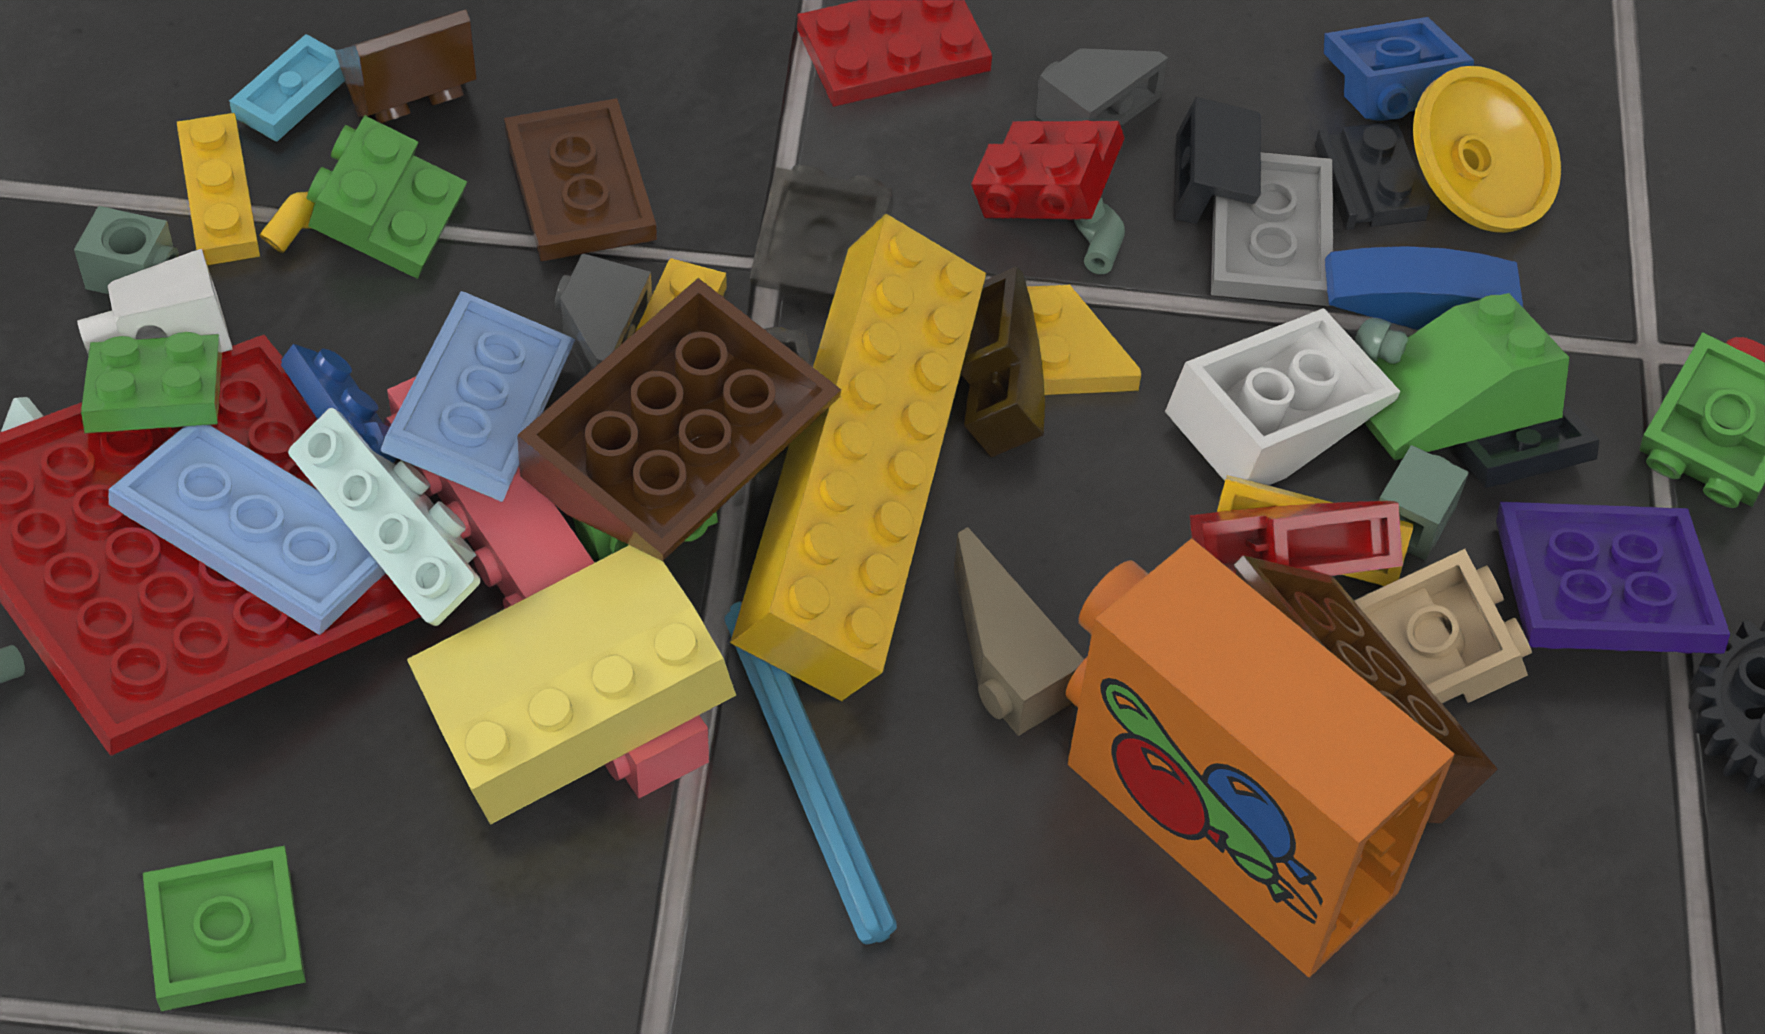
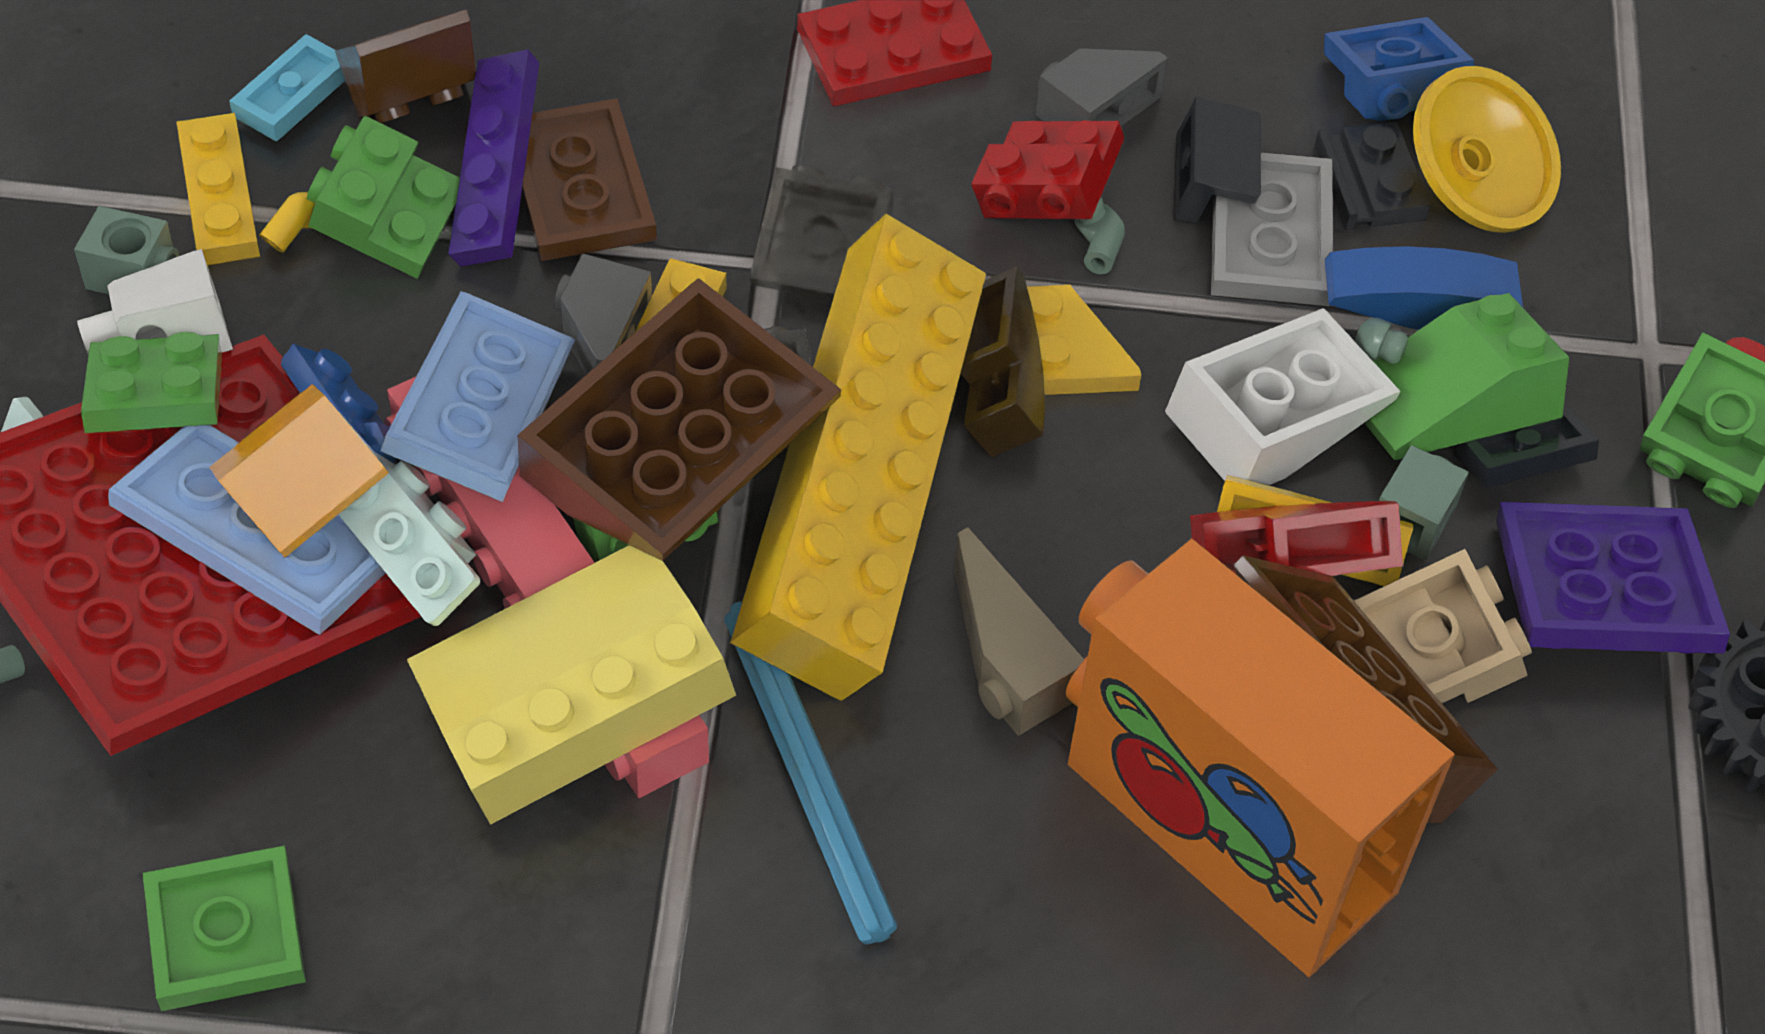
none -> light orange slope [209,384,389,558]
none -> dark purple plate [448,49,539,267]

